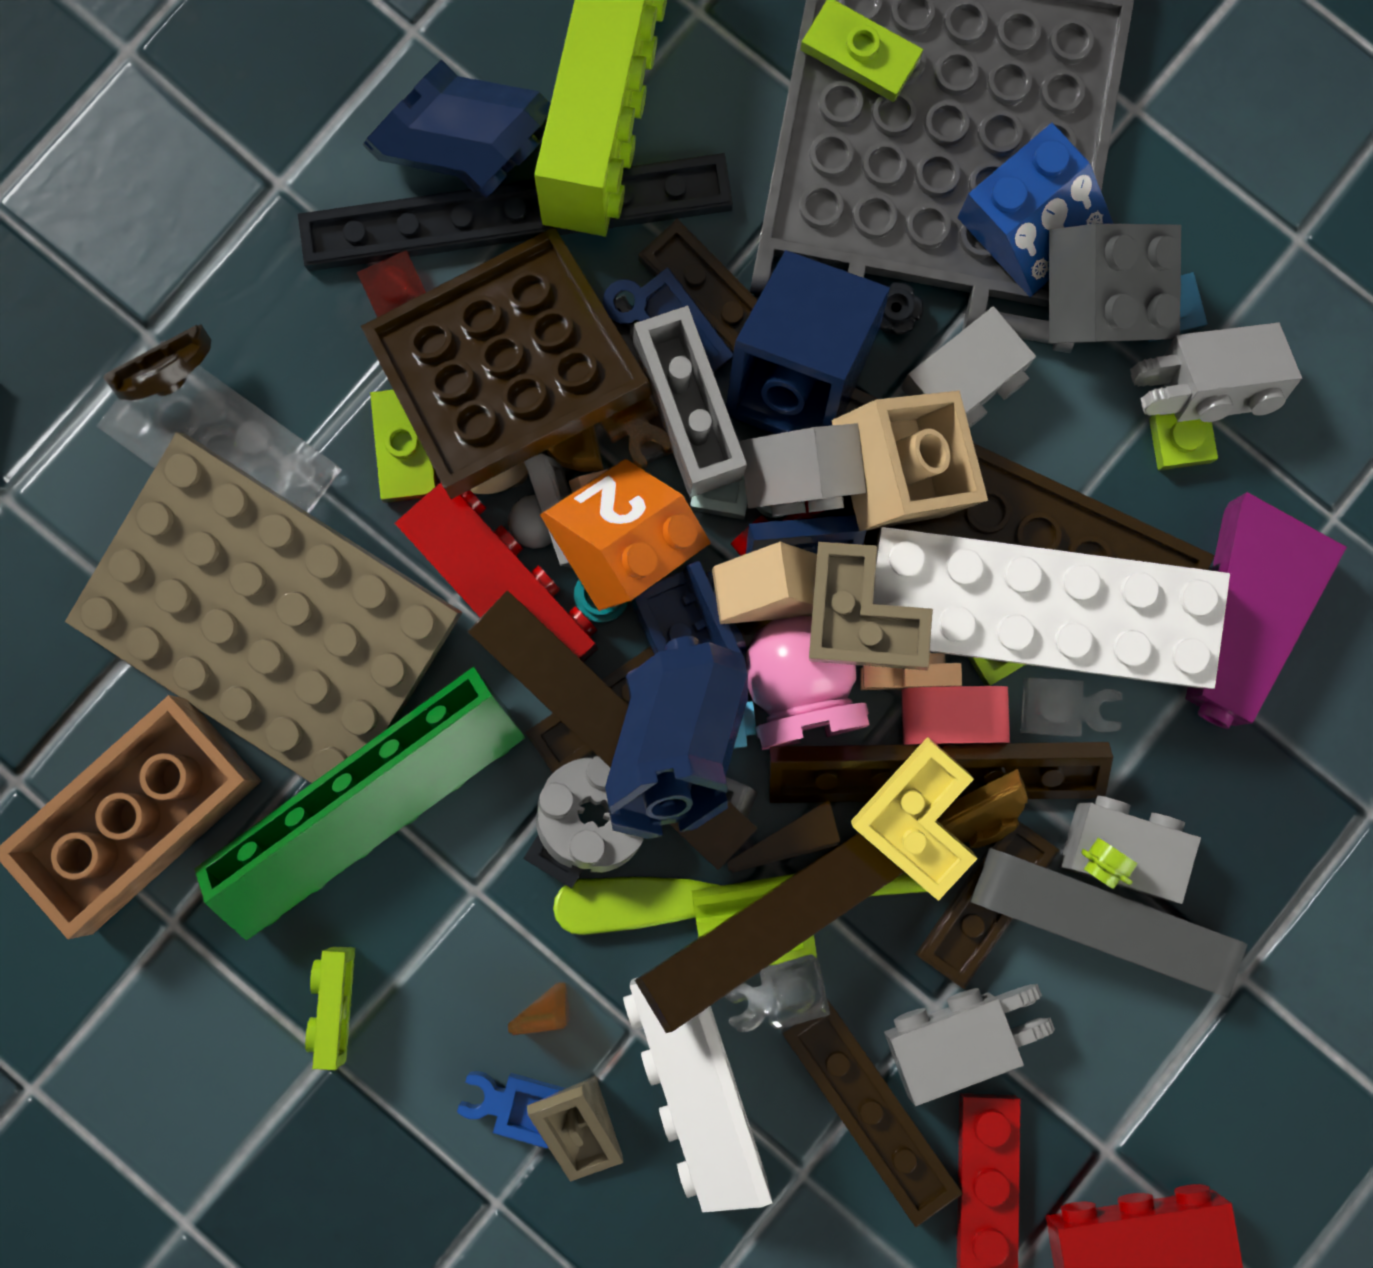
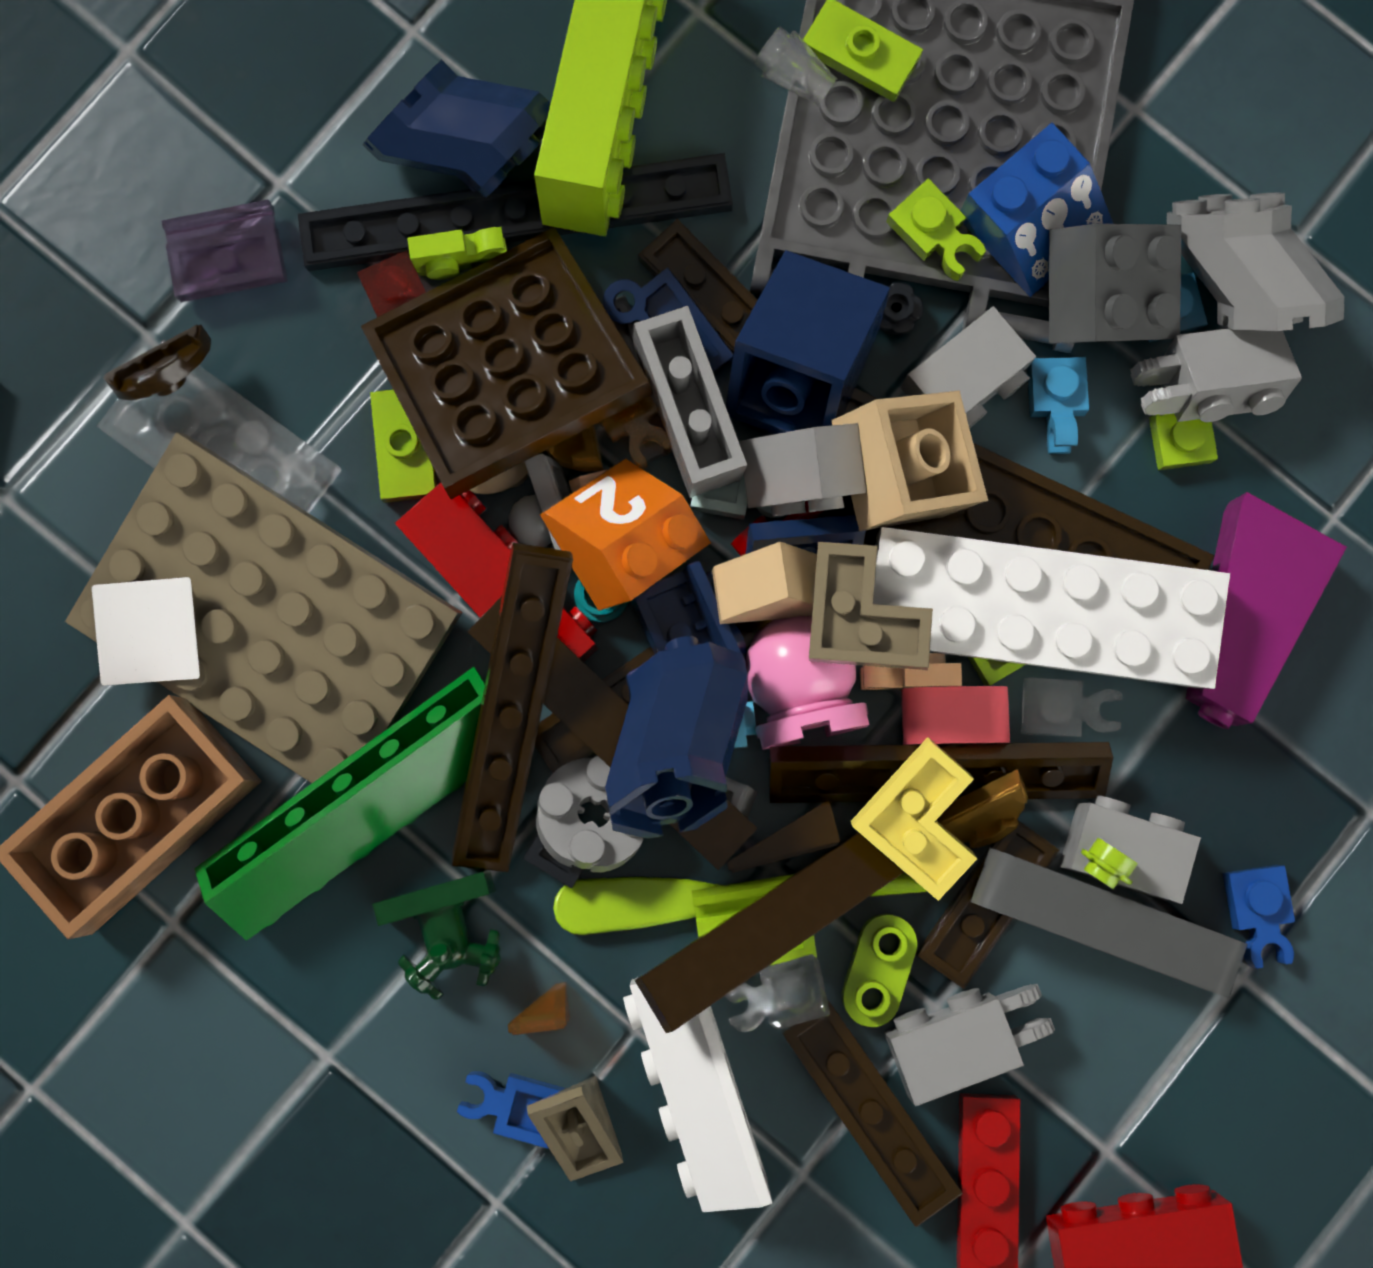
lime plate [305,946,355,1070] -> none
none -> white sticker [92,577,200,686]
none -> clear purple plate [161,199,288,303]
none -> dark green piece [372,870,501,1000]
none -> lime plate [407,227,507,280]
none -> dark brown tile [452,542,573,872]
none -> clear cone [754,26,838,106]
none -> lime plate [841,914,917,1027]
none -> lime plate [886,178,986,281]
none -> dark azure plate [1027,357,1089,454]
none -> light grey brick [1167,192,1344,331]
none -> blue plate [1222,865,1295,969]

